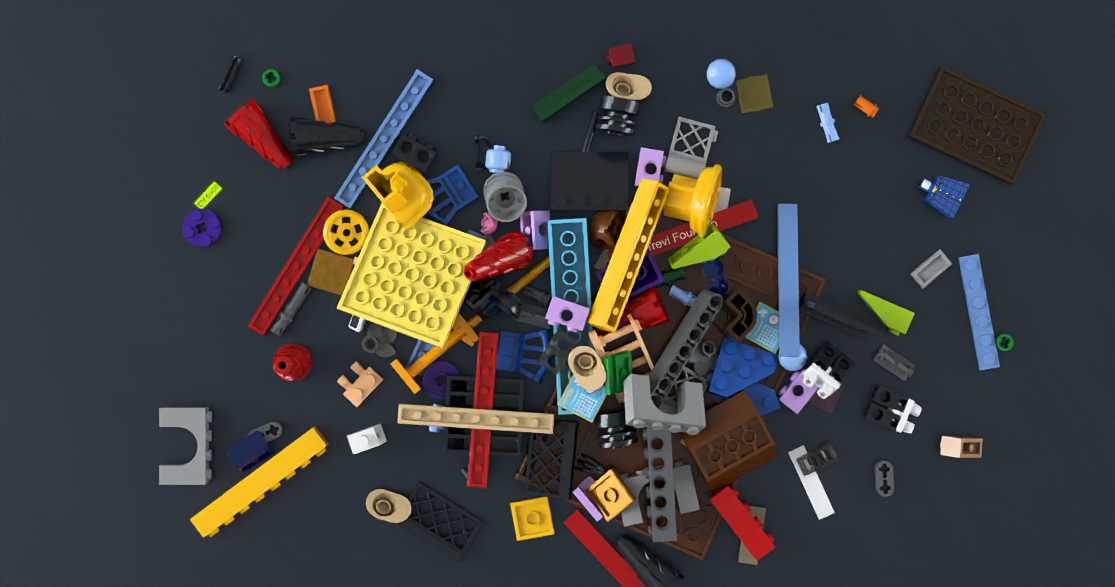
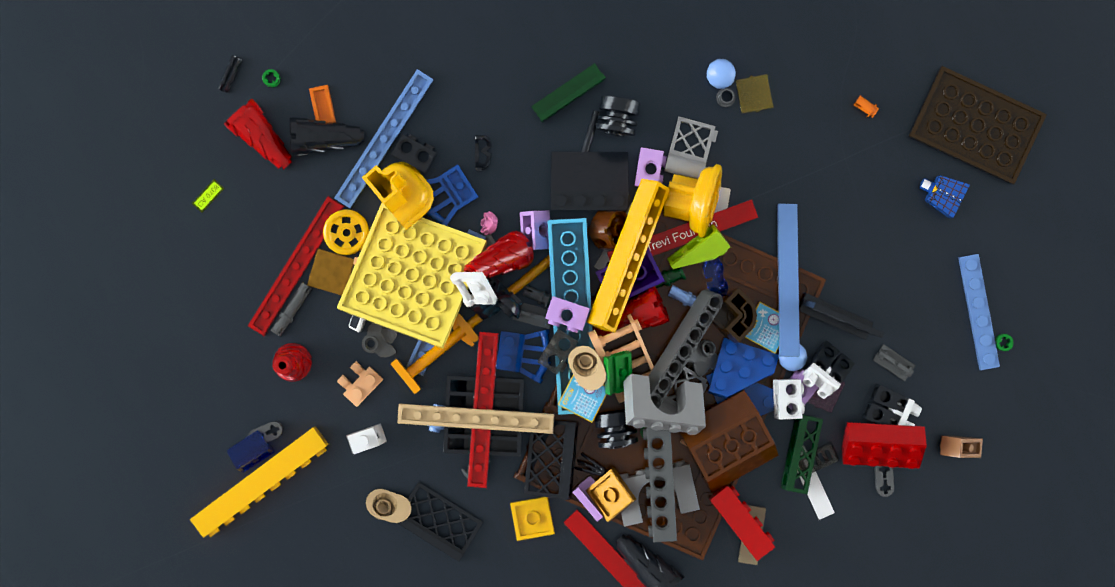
light grey arch [159,407,212,485] -> none
dark purple plate [182,209,222,247] -> none
dark purple plate [422,361,460,400] -> none
light grey wheel [483,172,527,222] -> none
light blue head [485,145,511,173] -> none
dark red brick [605,43,635,69] -> none
tan piece [606,72,652,100] -> none
light blue pin [816,103,839,143] -> none
lime slope [857,290,915,336] -> none
light grey tile [910,249,952,289] -> none
none -> white plate [450,272,498,307]
none -> white brick [773,379,805,419]
none -> dark green fence [780,414,823,494]
none -> red brick [842,422,927,469]

